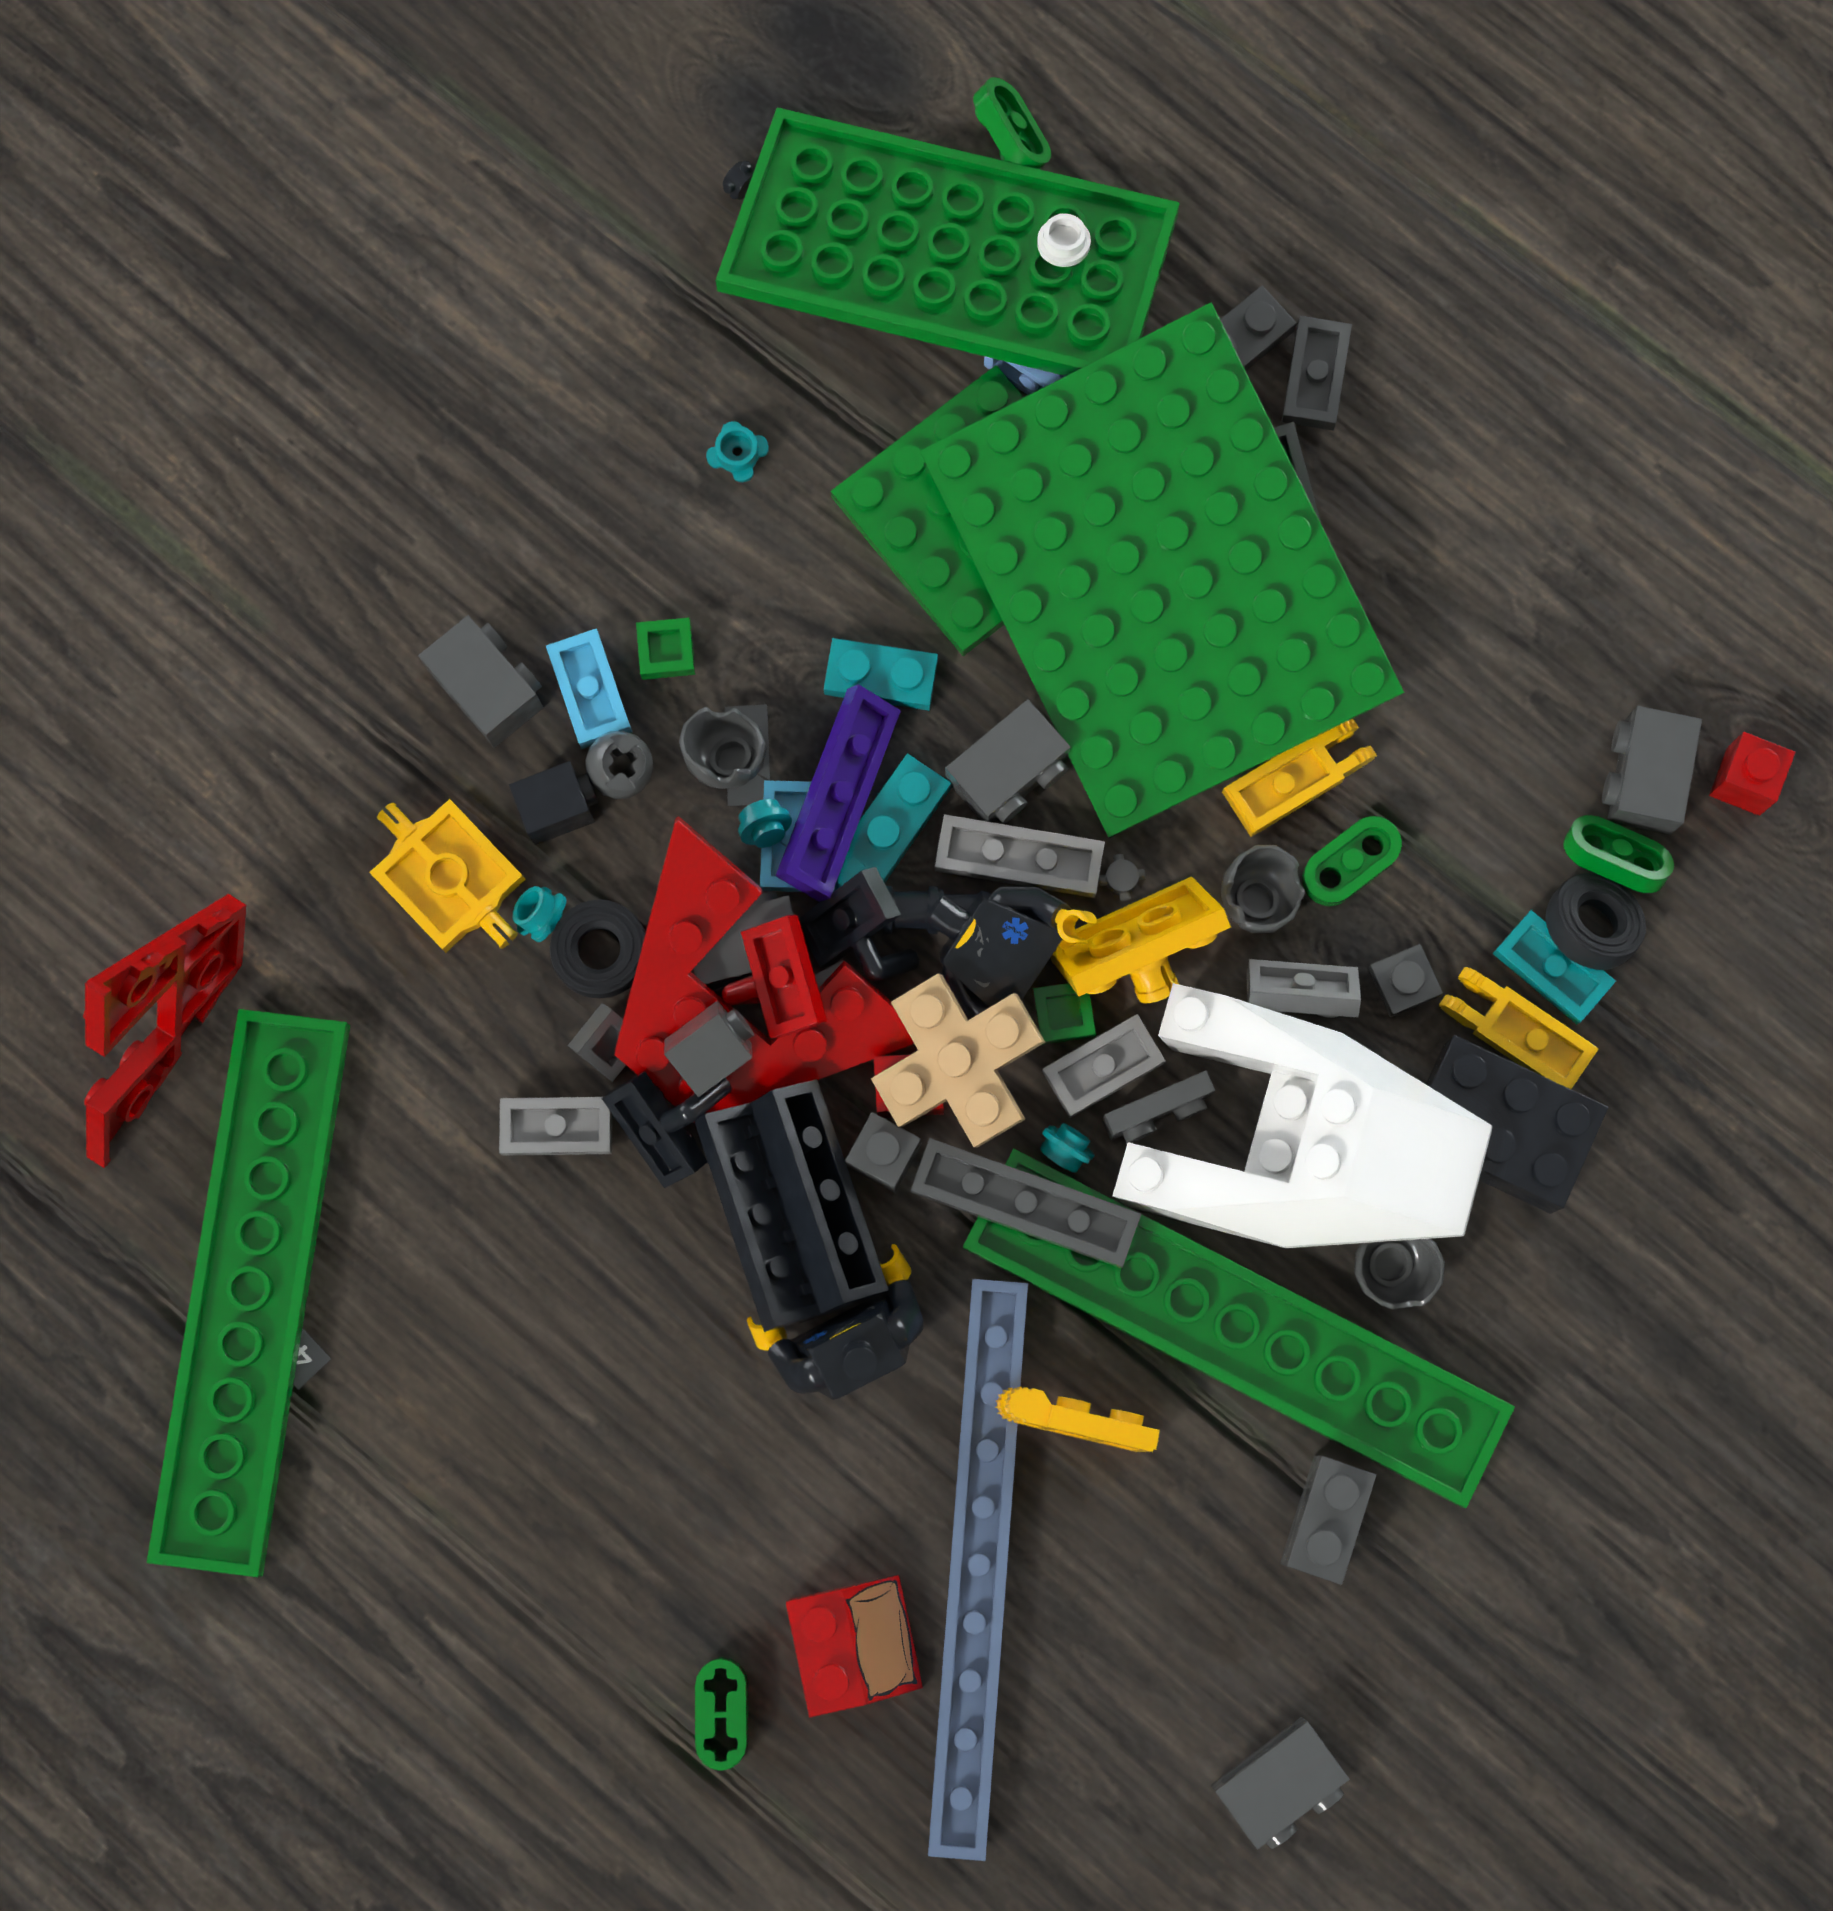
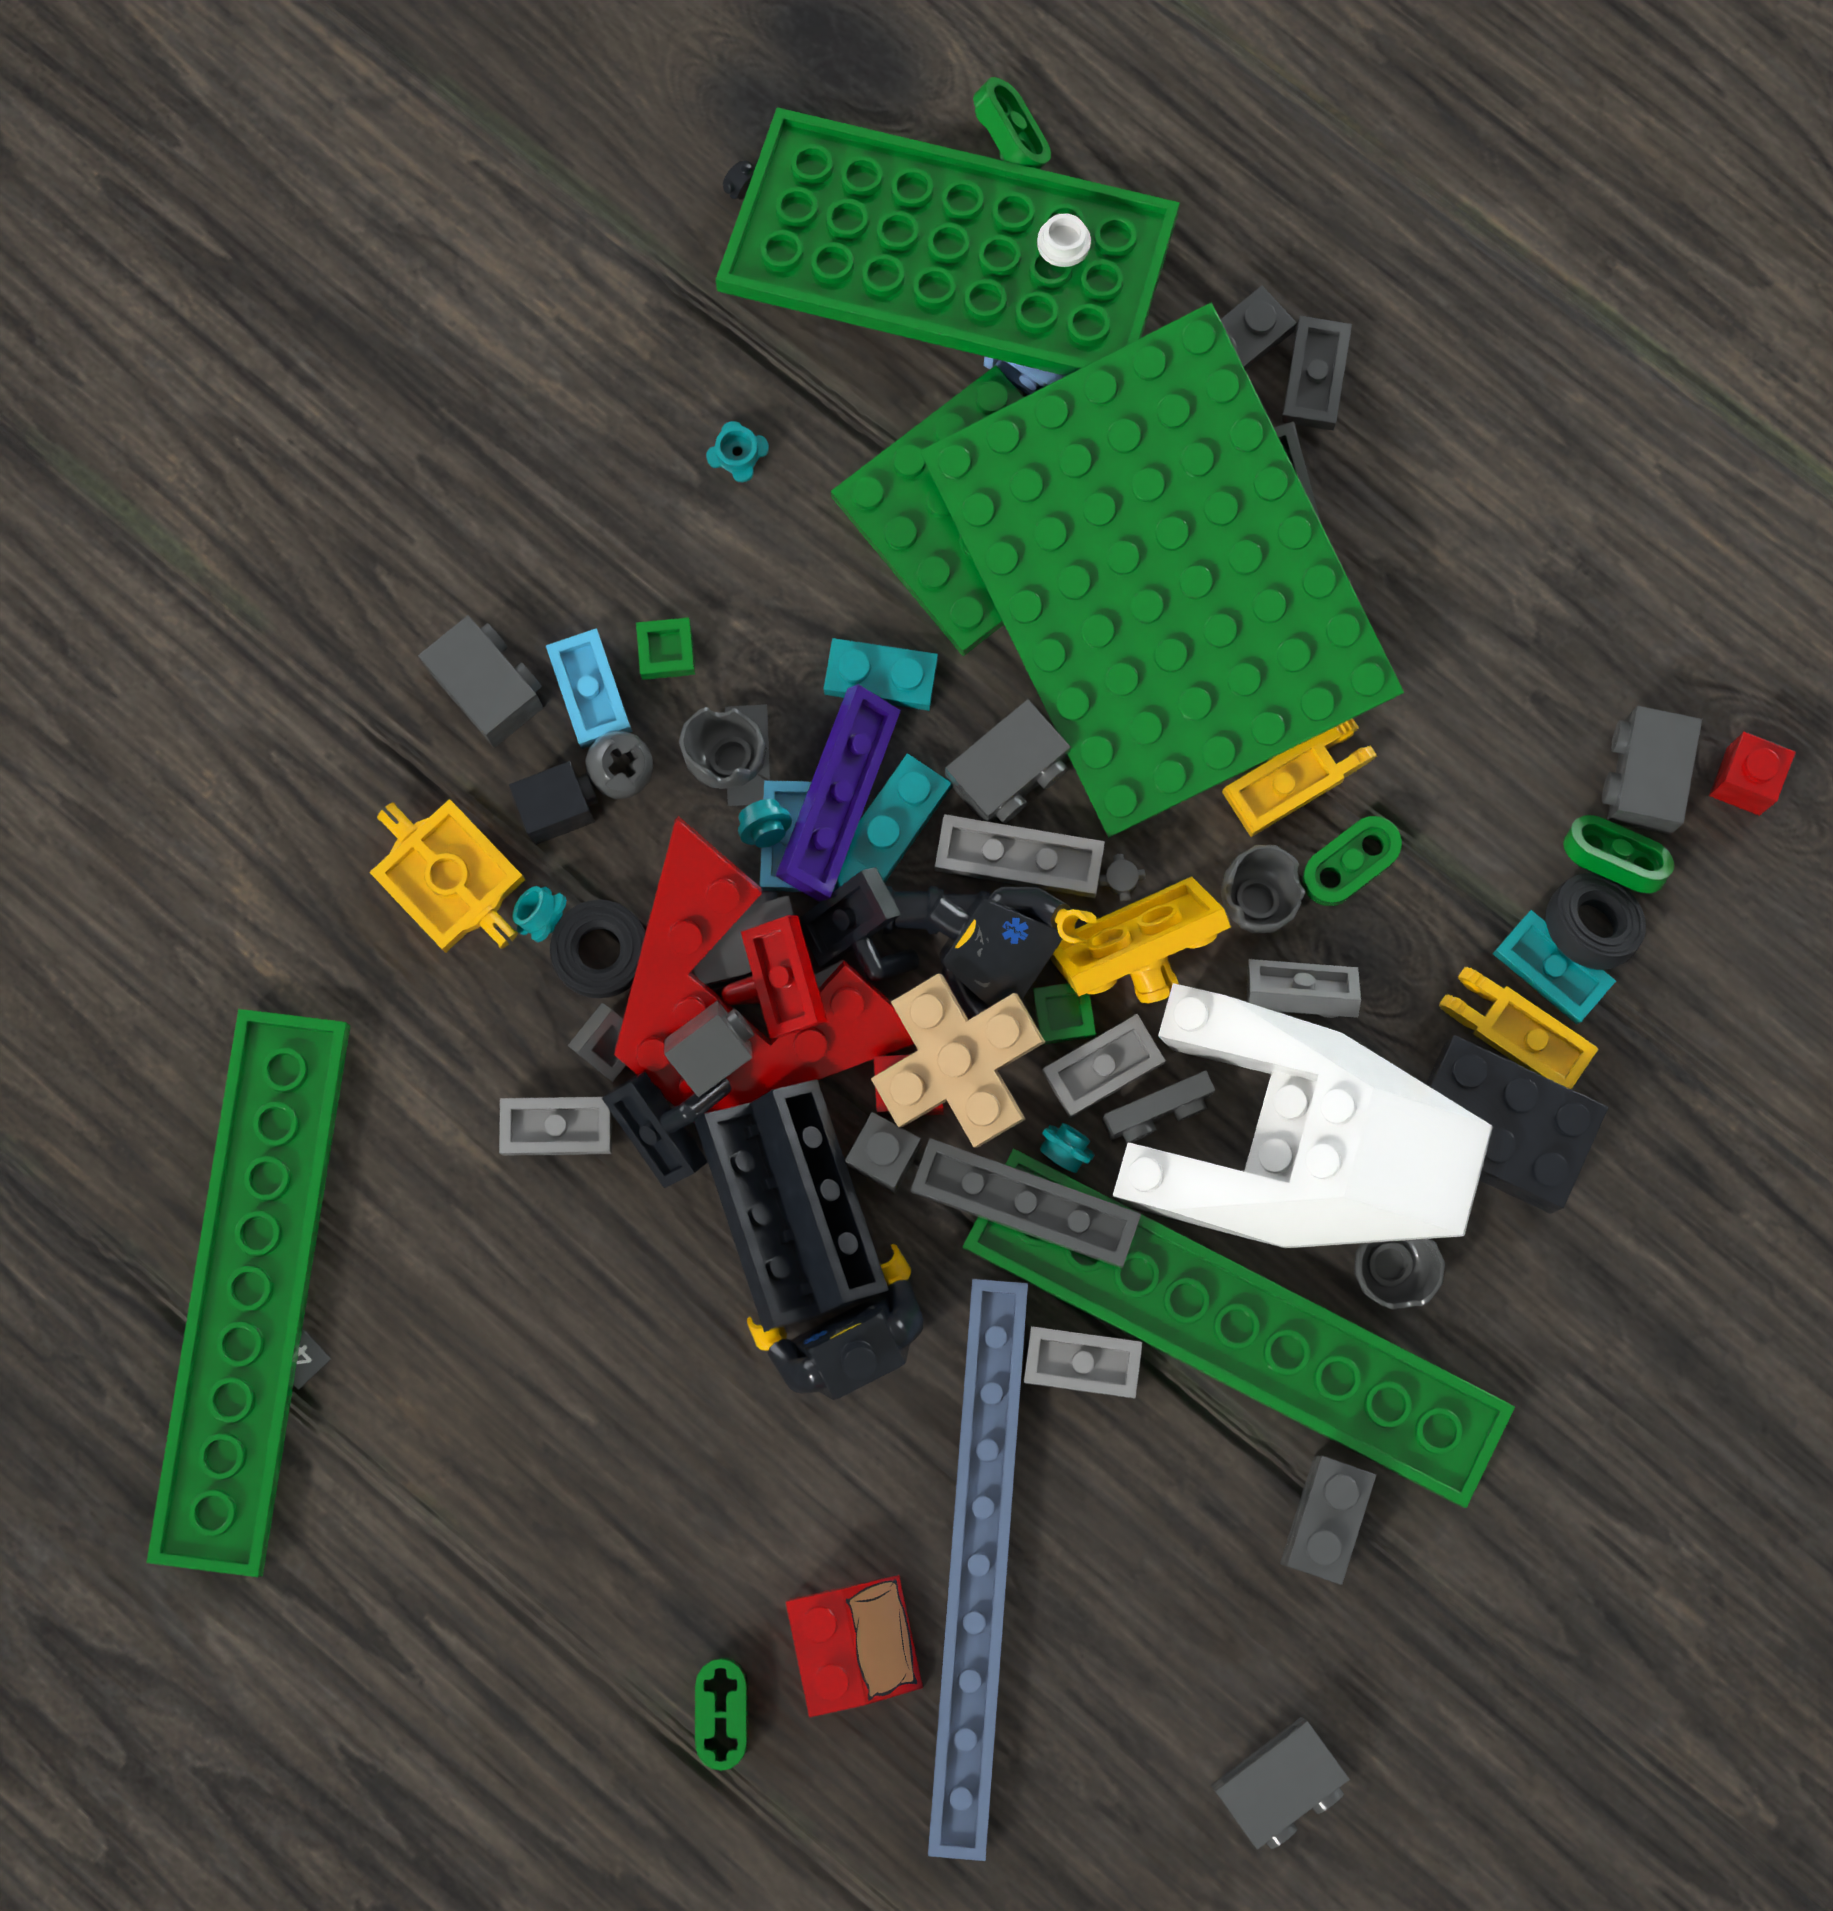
red wing [83,894,247,1168] -> none
yellow hinge [995,1387,1160,1452] -> none
dark grey plate [1368,944,1443,1017] -> none
none -> light grey plate [1023,1326,1142,1399]

